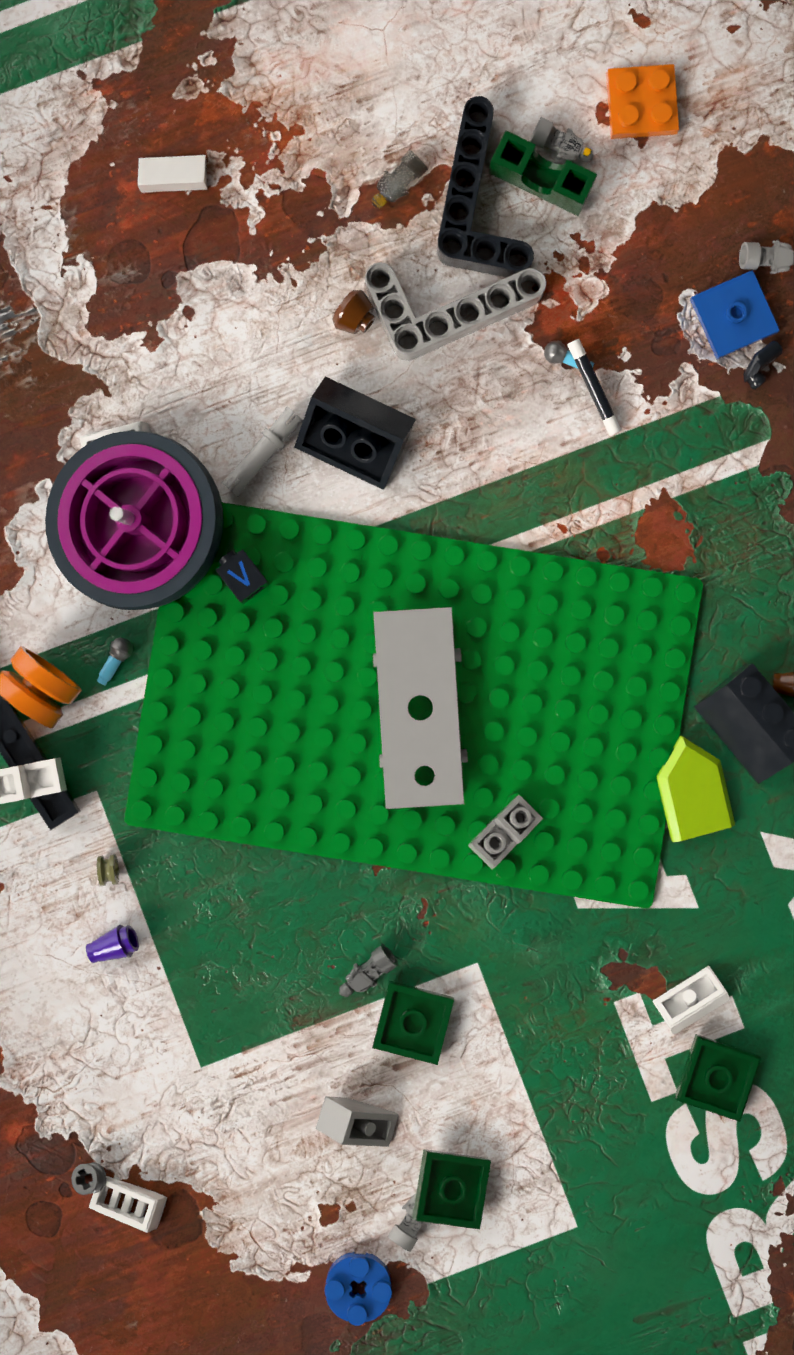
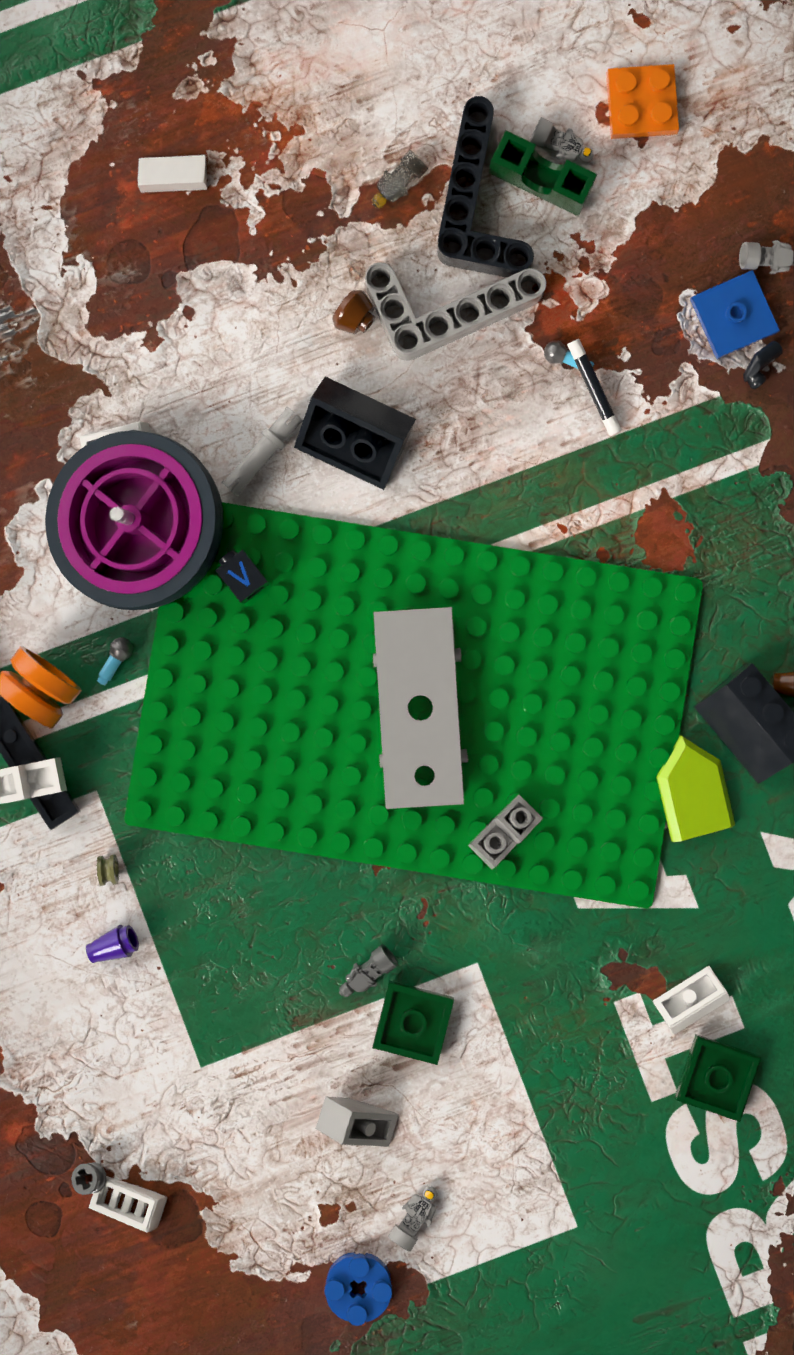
dark green plate [412,1149,491,1229] -> none

